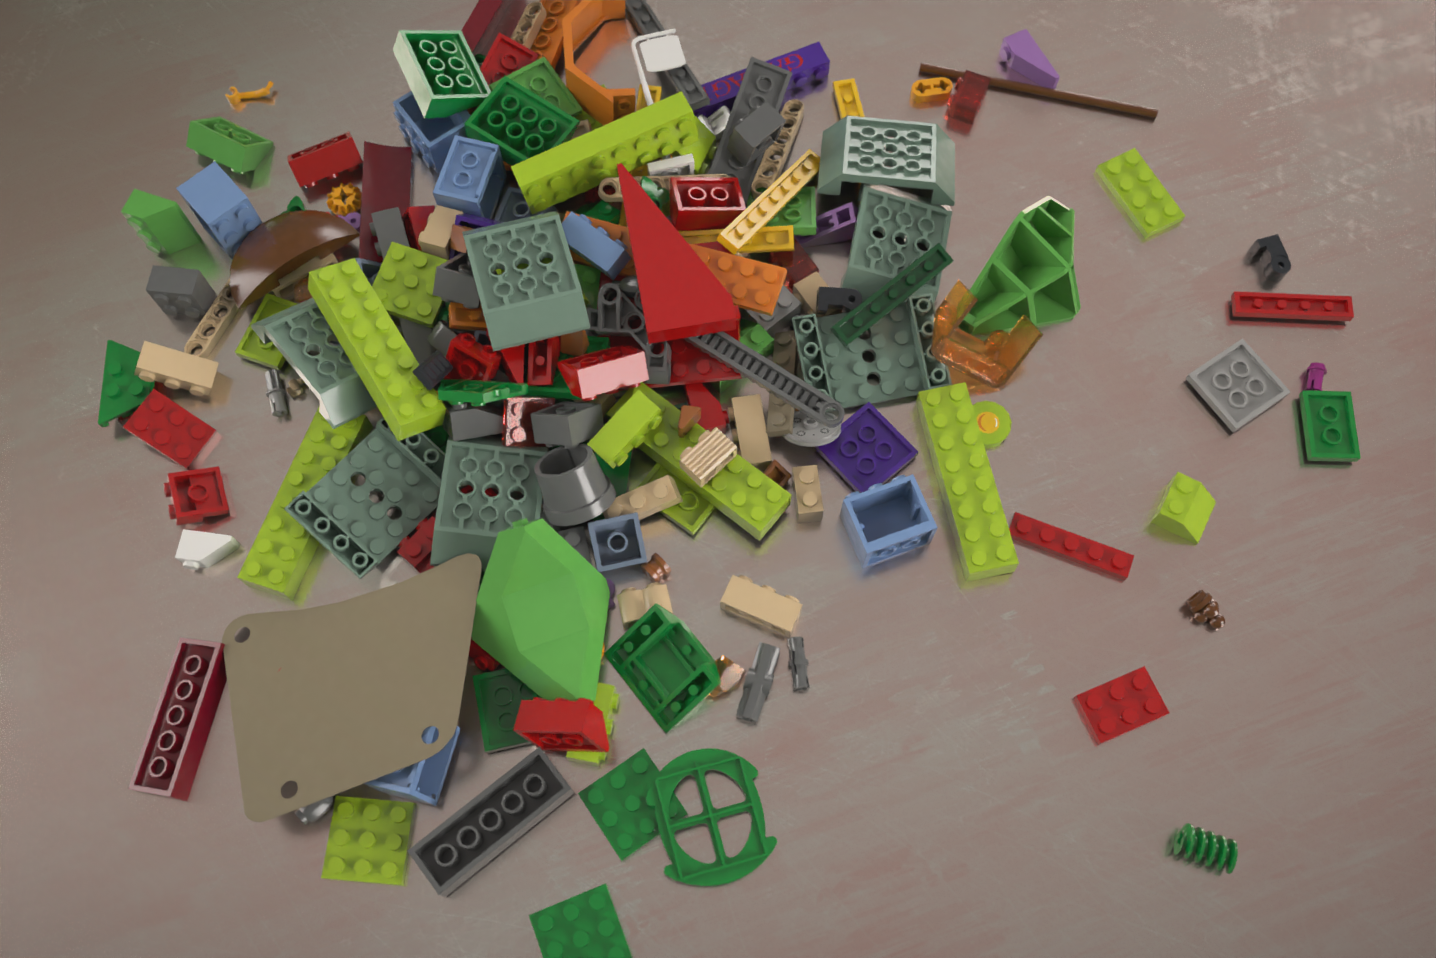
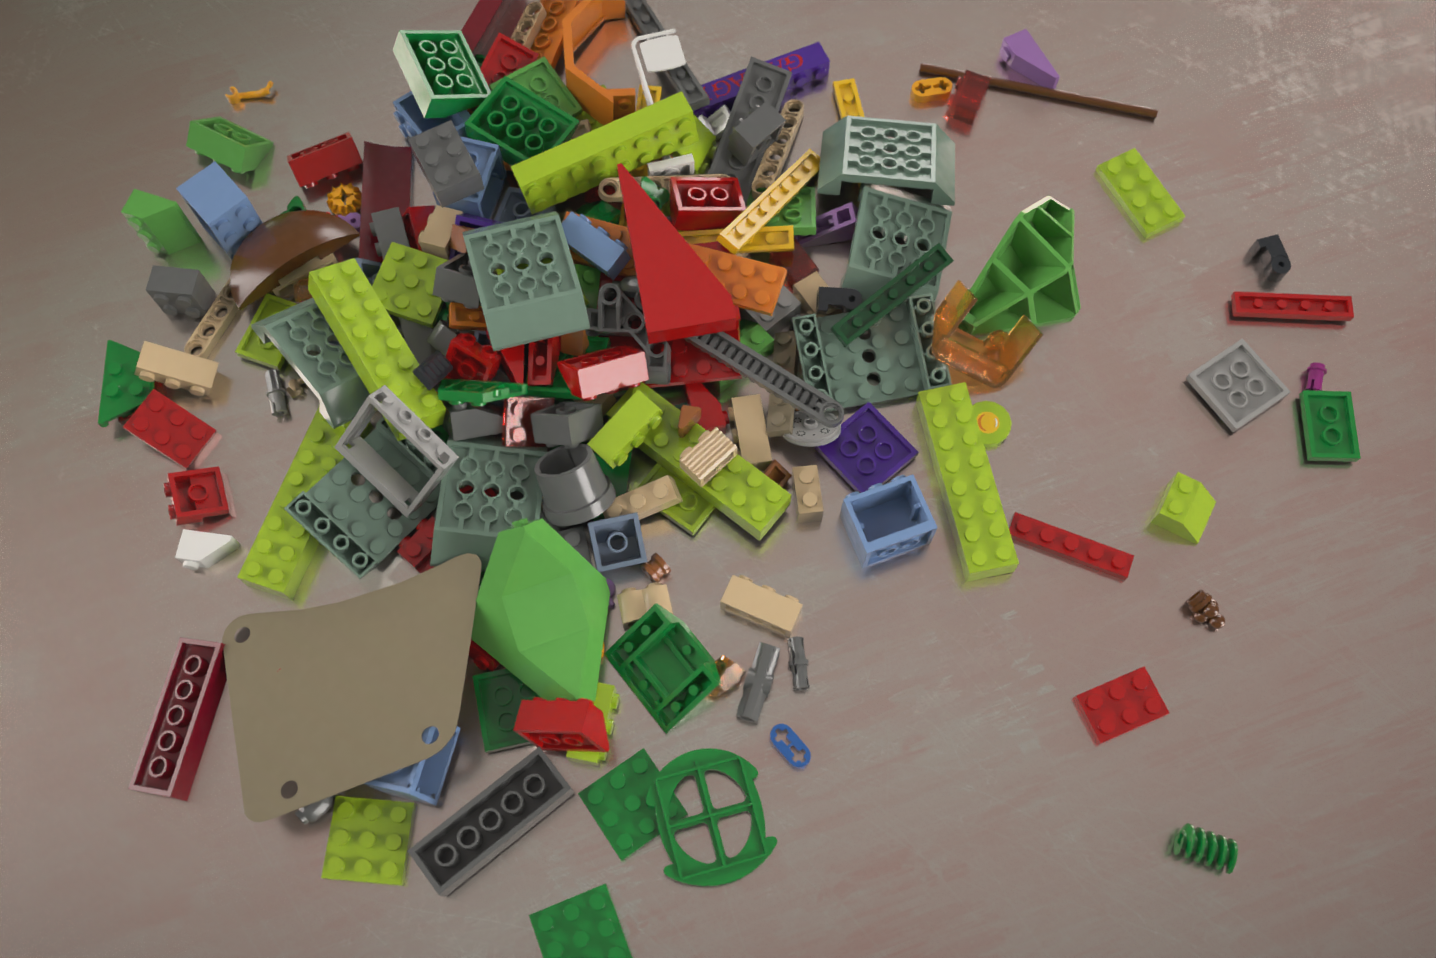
none -> light grey window [334,385,459,517]
none -> dark grey brick [408,120,485,208]
none -> blue beam [770,724,811,769]

